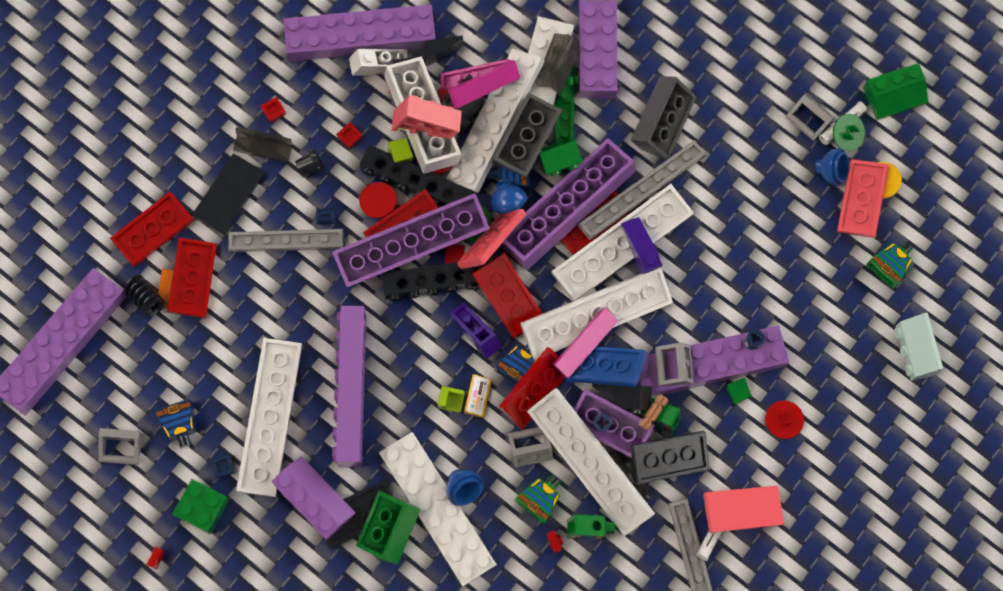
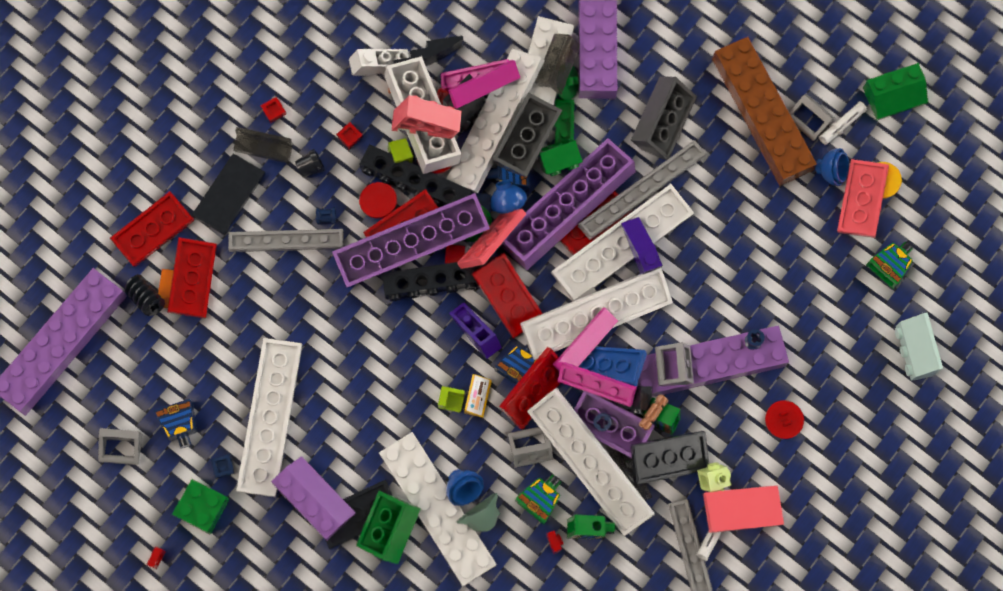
medium lavender brick [284,5,435,62] -> none
medium lavender brick [332,306,366,468] -> none
green slope [726,377,752,405] -> none
green piece [833,114,865,151] -> none
none -> sand green hat [456,493,500,532]
none -> dark pink tile [558,362,637,407]
none -> yellowish green brick [697,462,731,492]
none -> dark orange brick [712,37,817,186]

